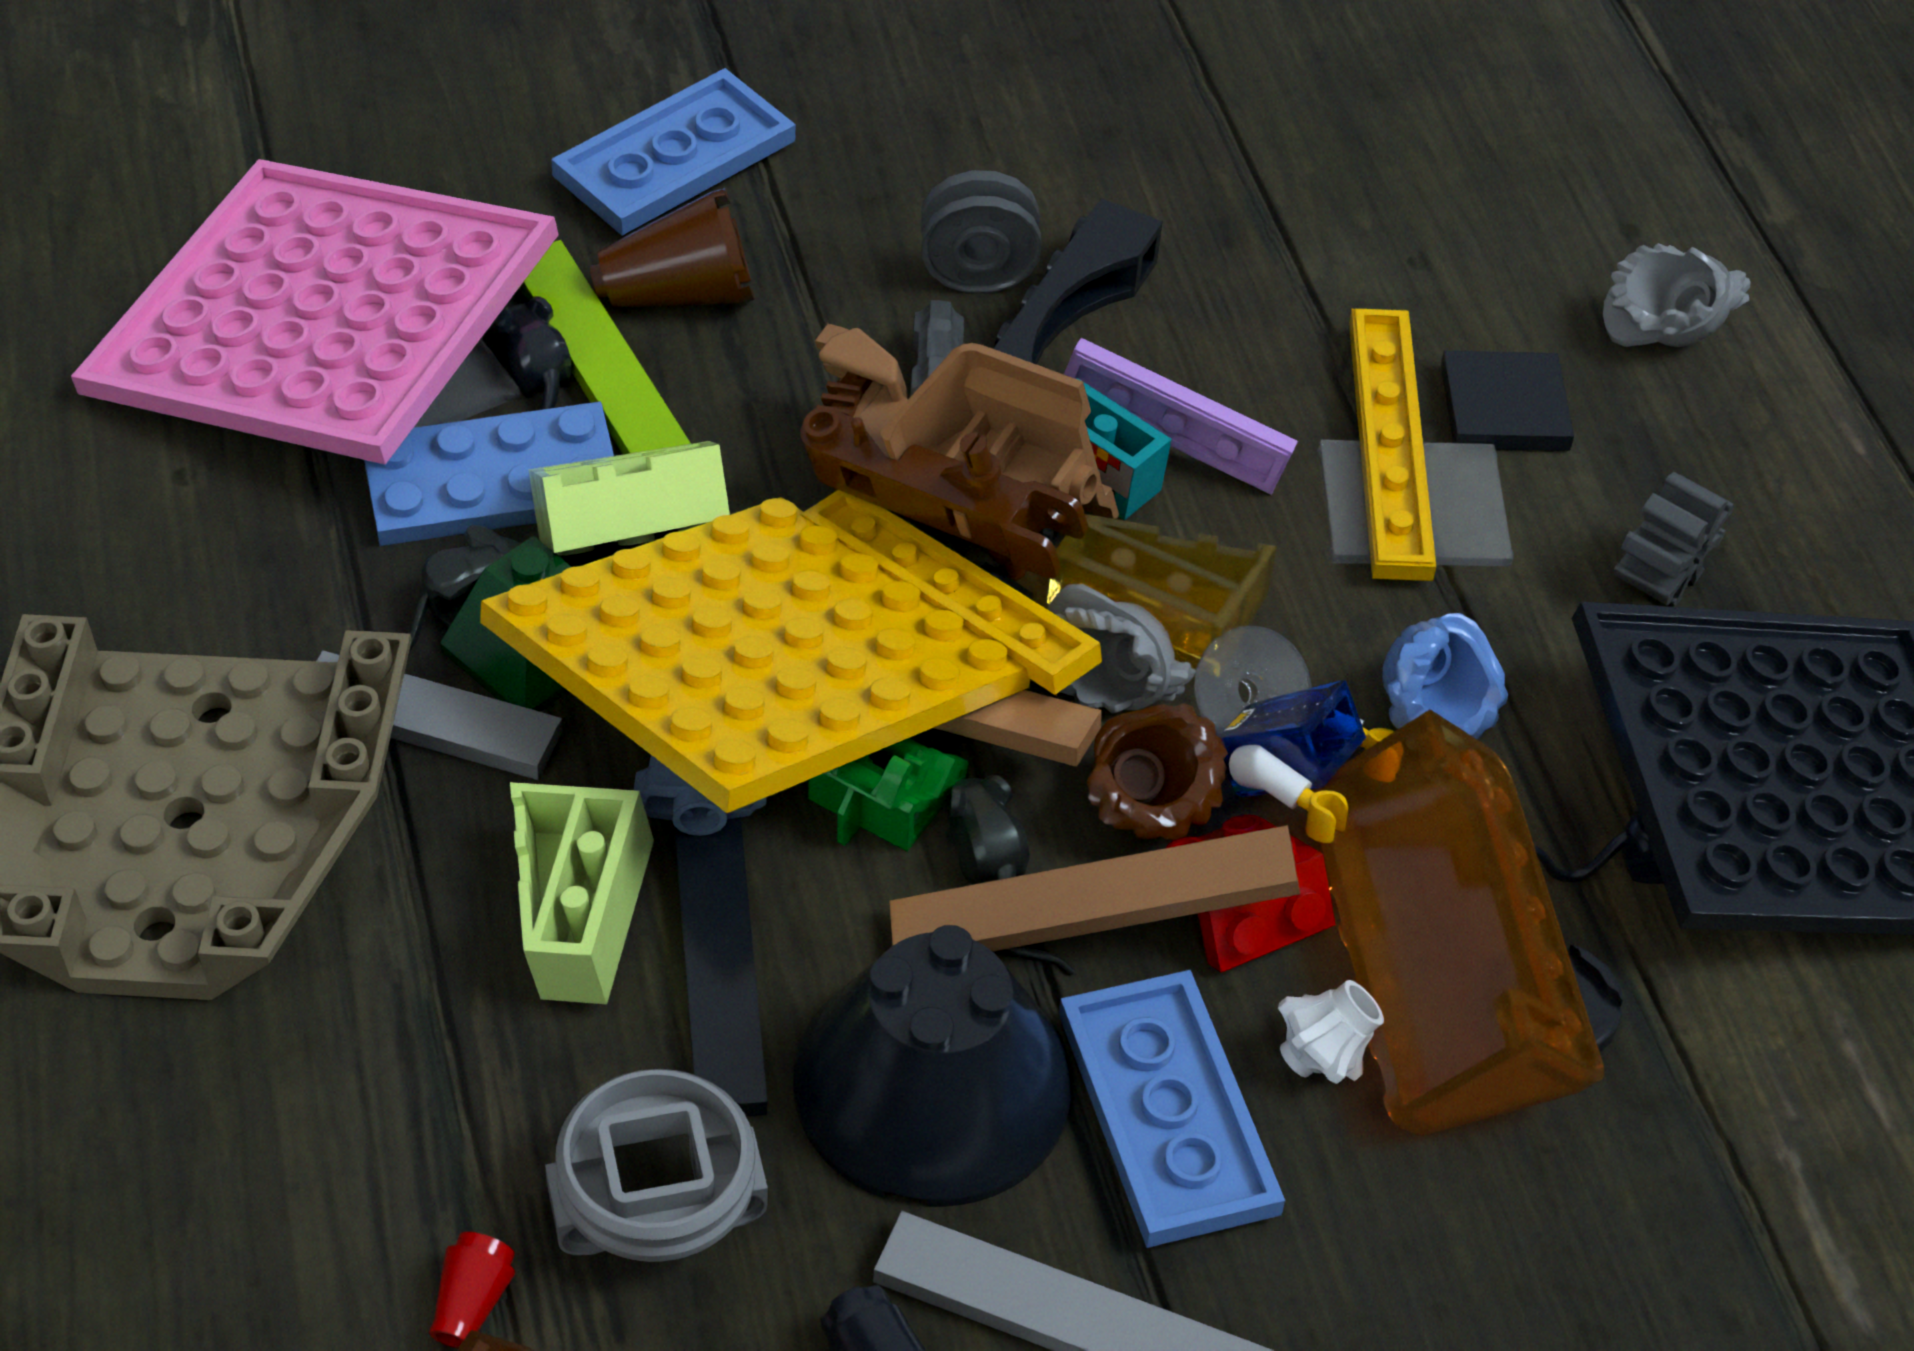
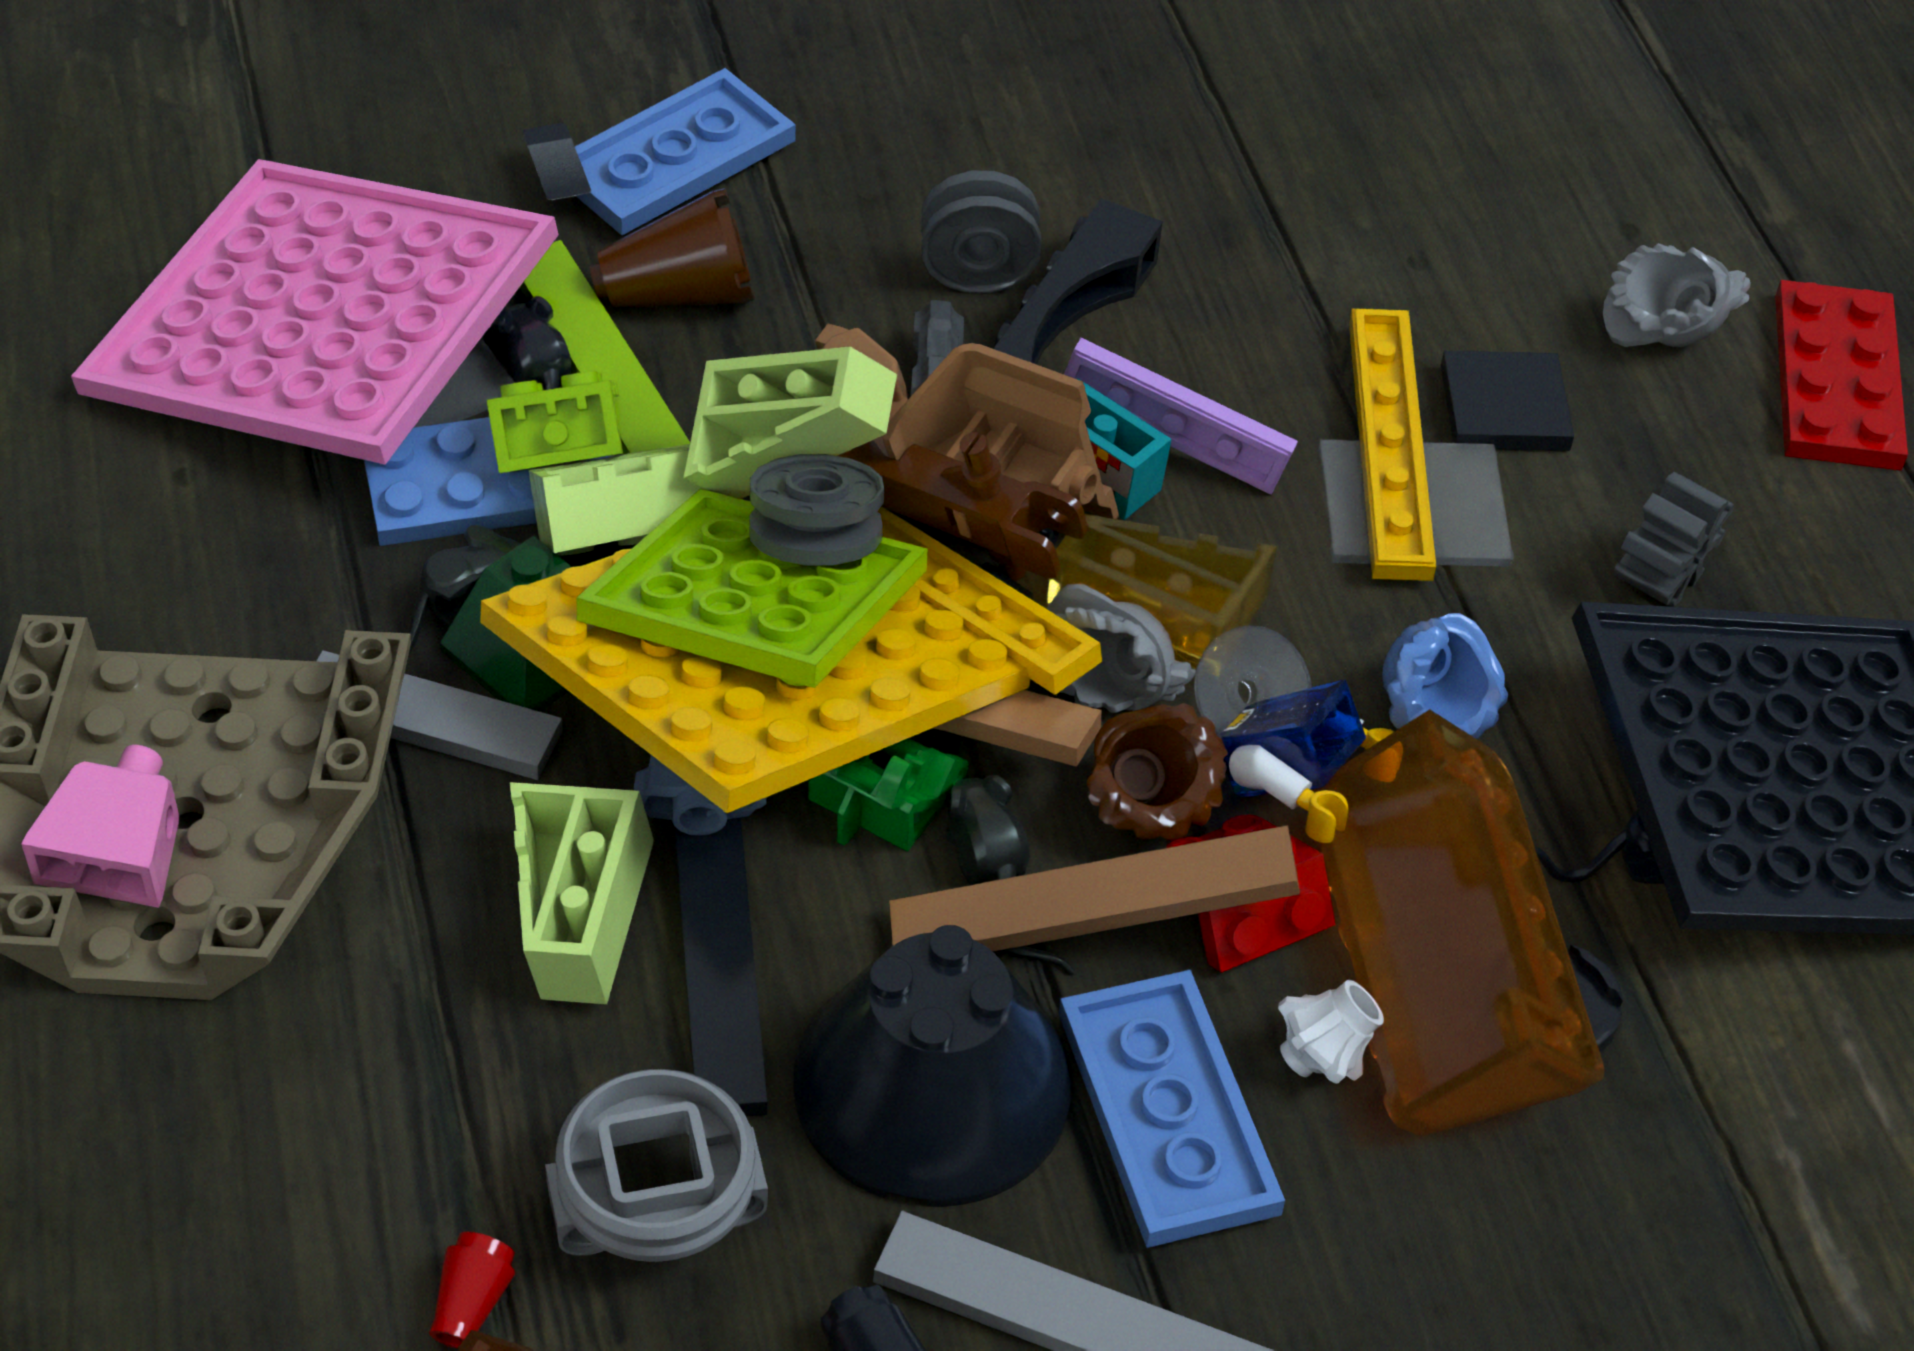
none -> bright pink torso [21,745,179,908]
none -> lime bracket [487,371,623,474]
none -> black sticker [523,123,591,200]
none -> lime plate [576,488,928,688]
none -> yellowish green wedge [683,347,897,499]
none -> dark grey wheel [749,454,884,566]
none -> red plate [1775,280,1908,471]

